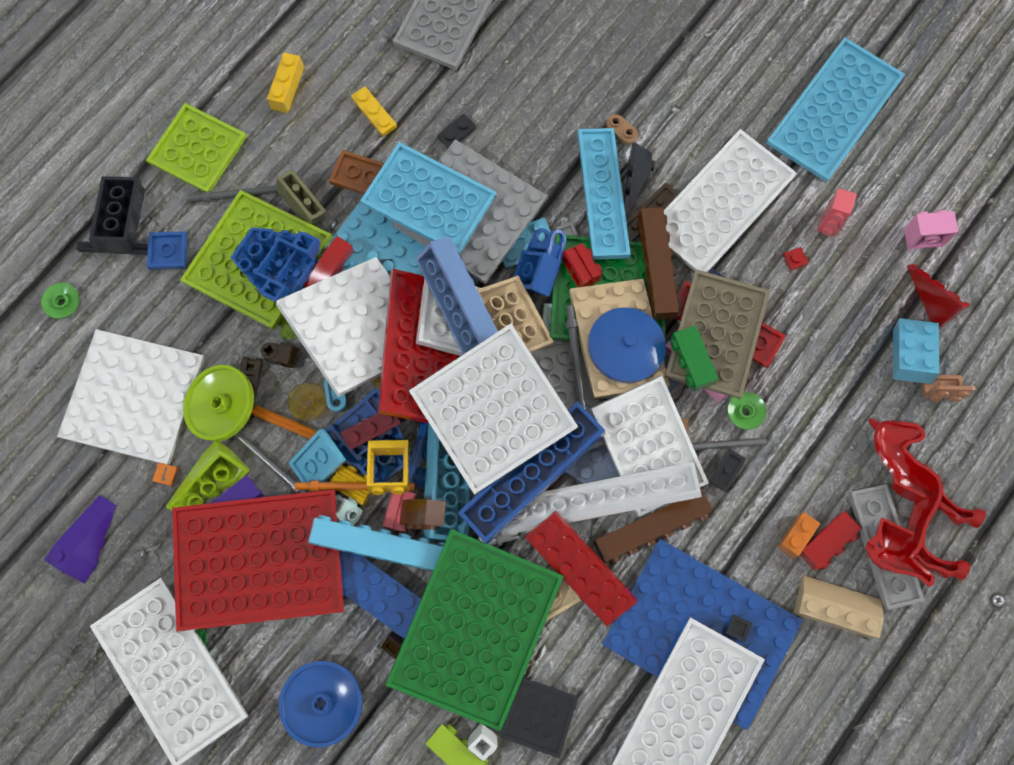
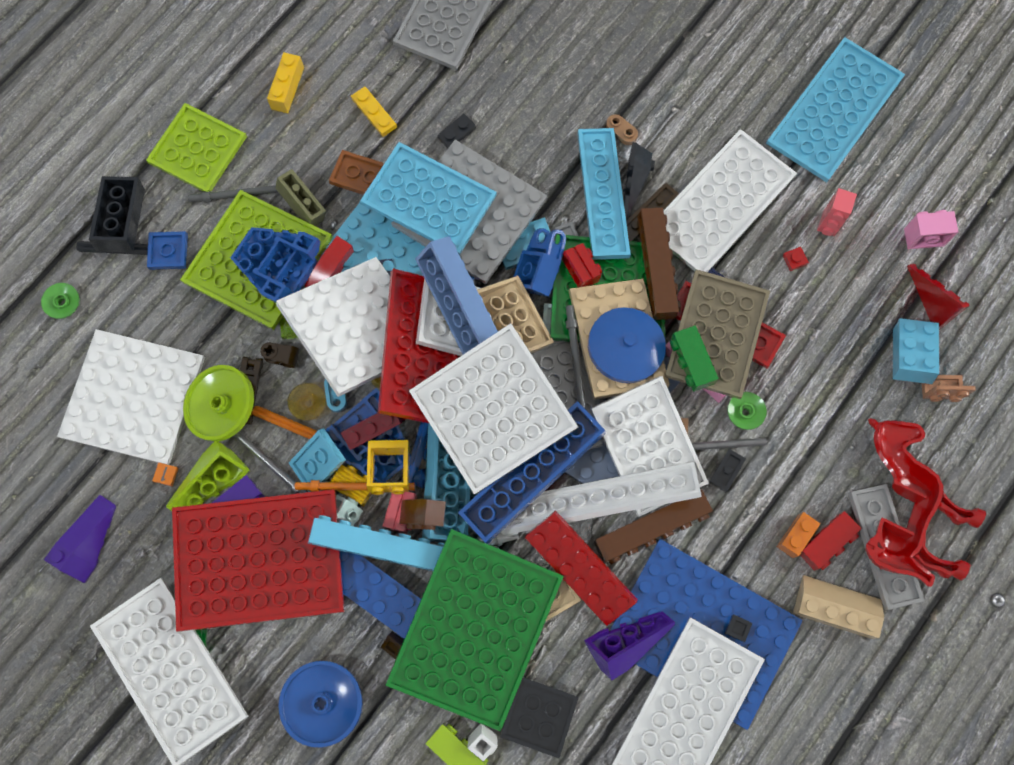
none -> dark purple wedge [584,611,675,680]

